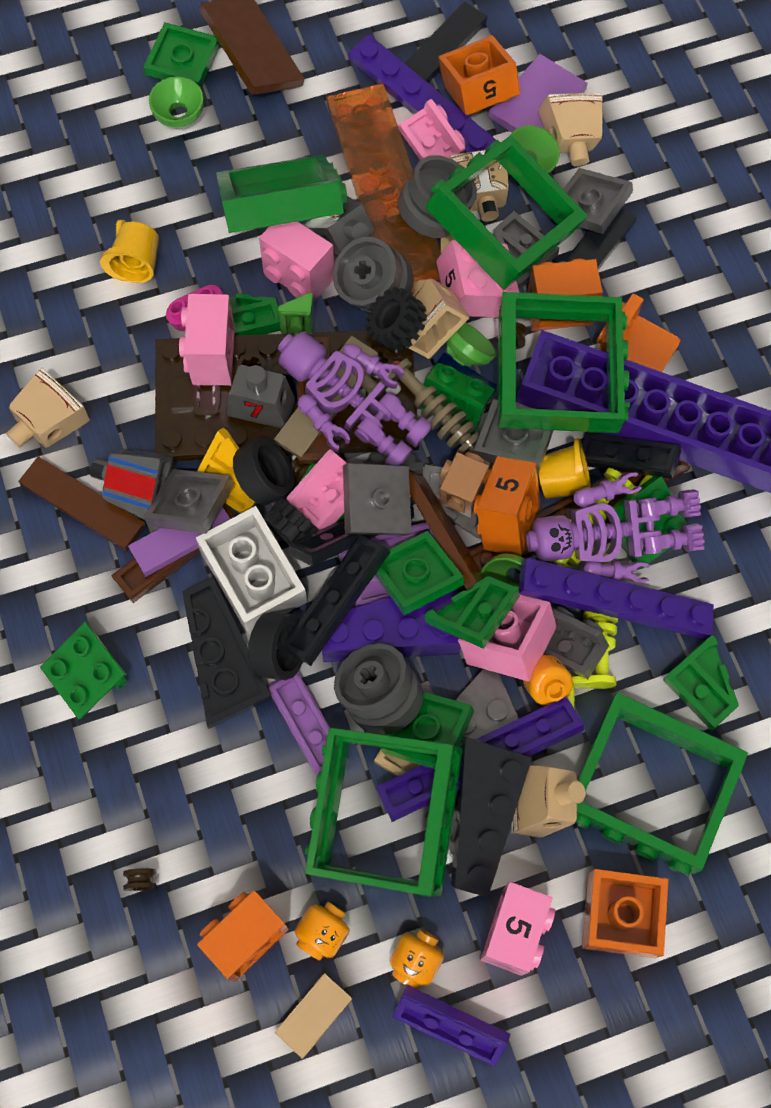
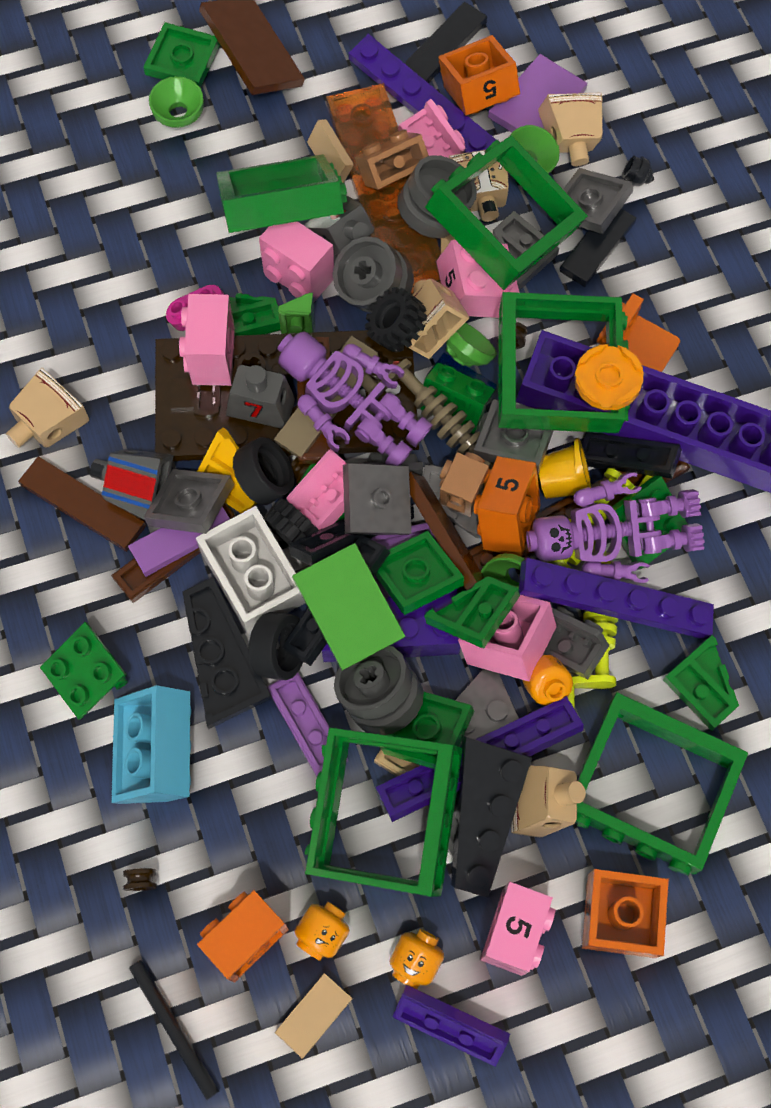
yellow hat [100,220,159,283] -> none
orange brick [527,259,603,331] -> none
none -> medium azure slope [112,685,191,804]
none -> black bar [129,960,219,1100]
none -> bright green tile [292,543,405,671]
none -> tan tile [307,119,354,183]
none -> medium nougat brick [355,129,429,189]
none -> light orange tile [574,344,644,410]
none -> black plate [622,155,654,186]

